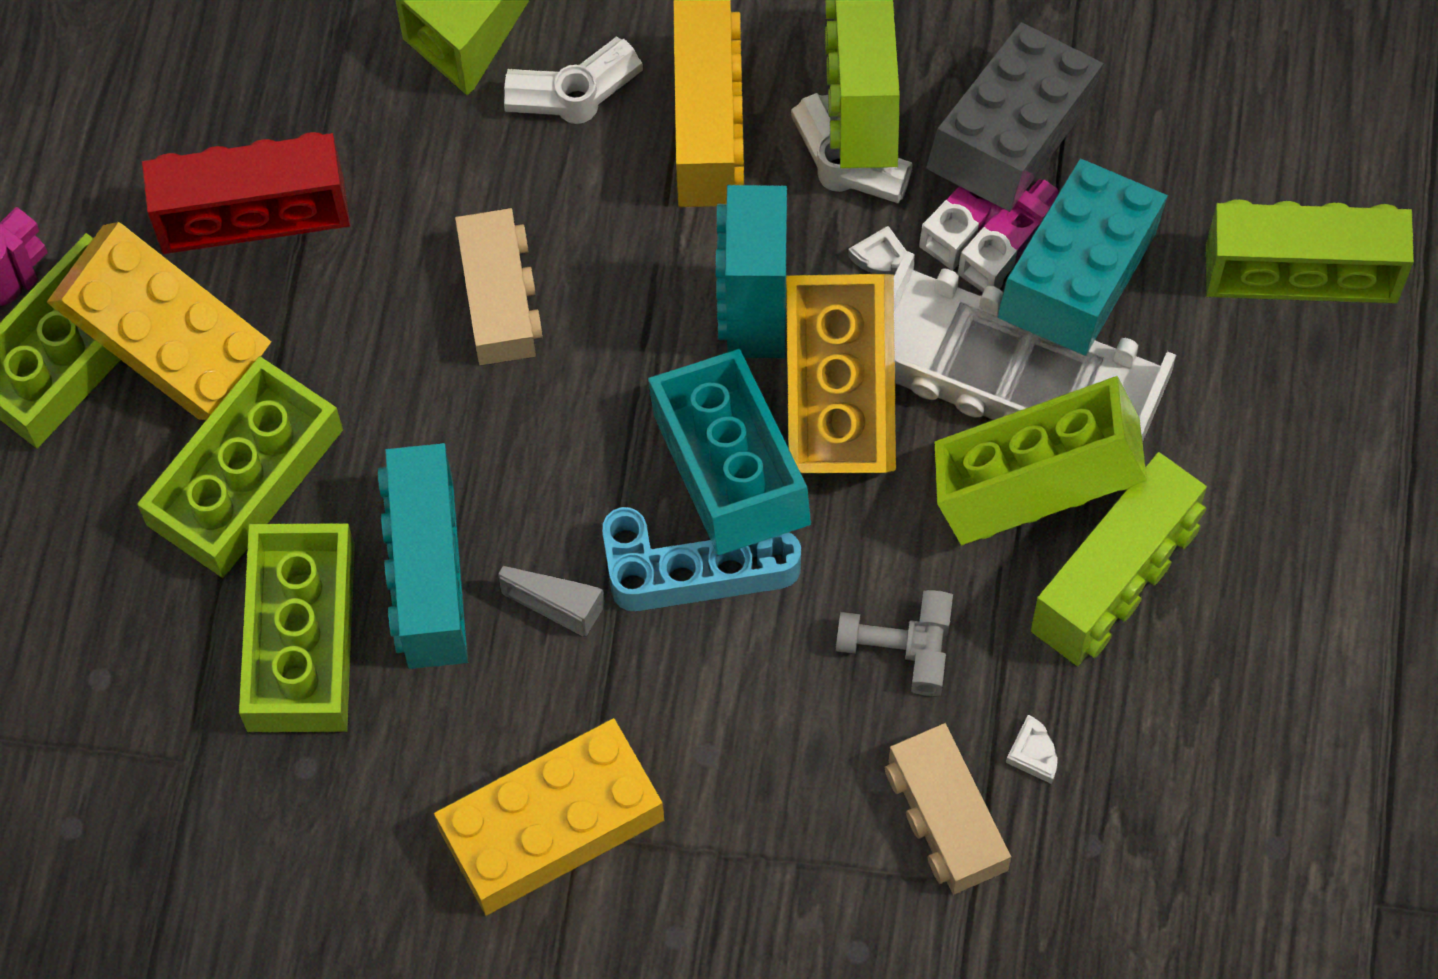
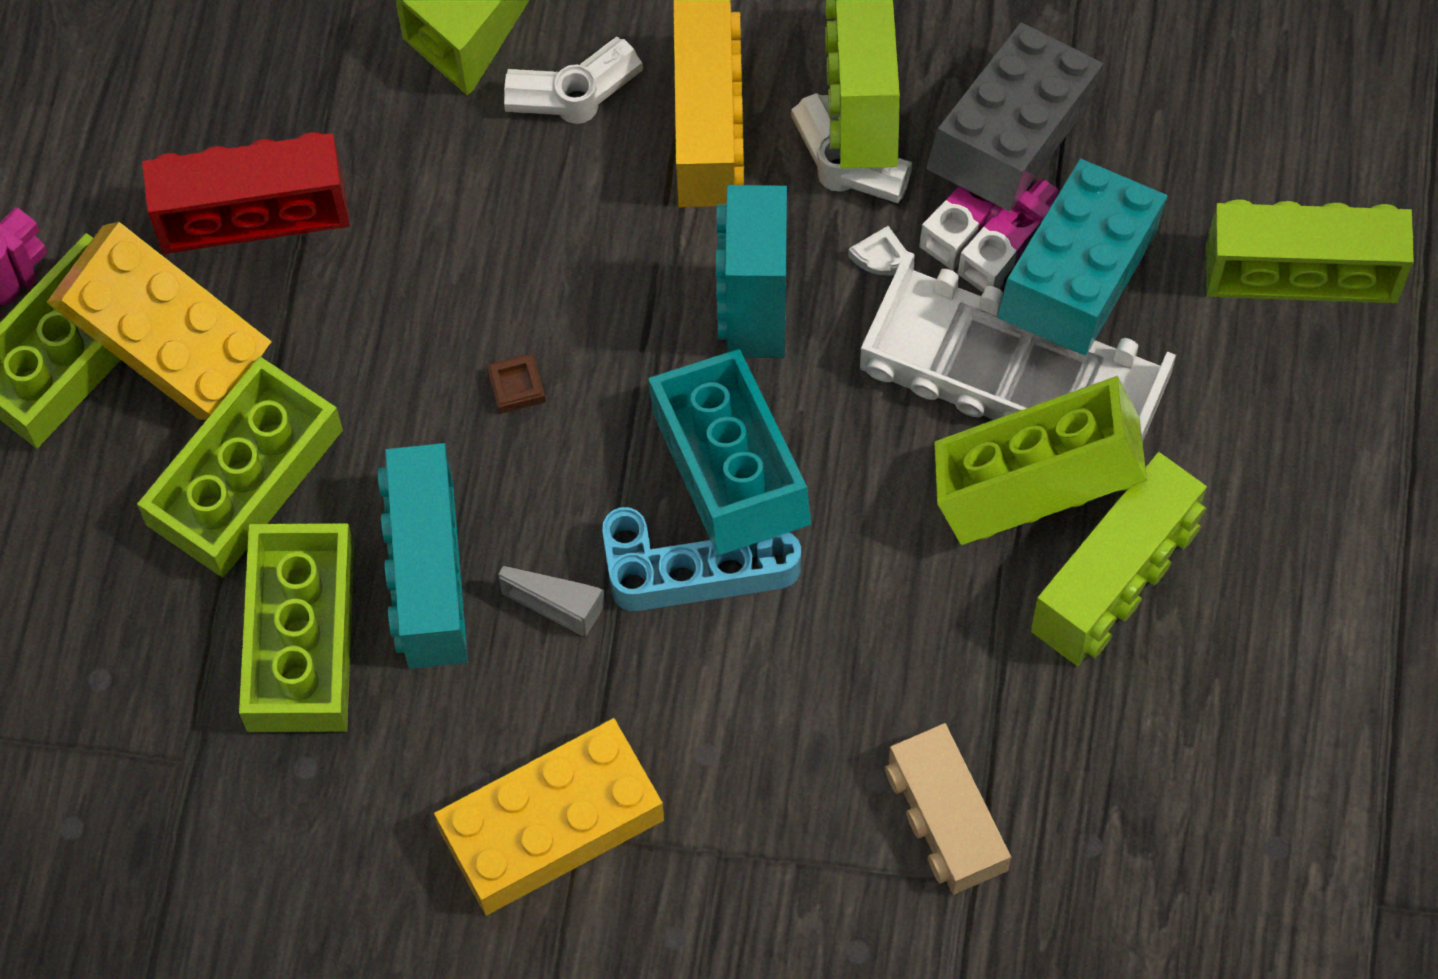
tan brick [455,208,543,365] -> none
yellow brick [786,274,896,473] -> none
light grey bar [836,590,953,696] -> none
white tile [1006,715,1057,784] -> none
none -> reddish brown tile [486,353,546,414]

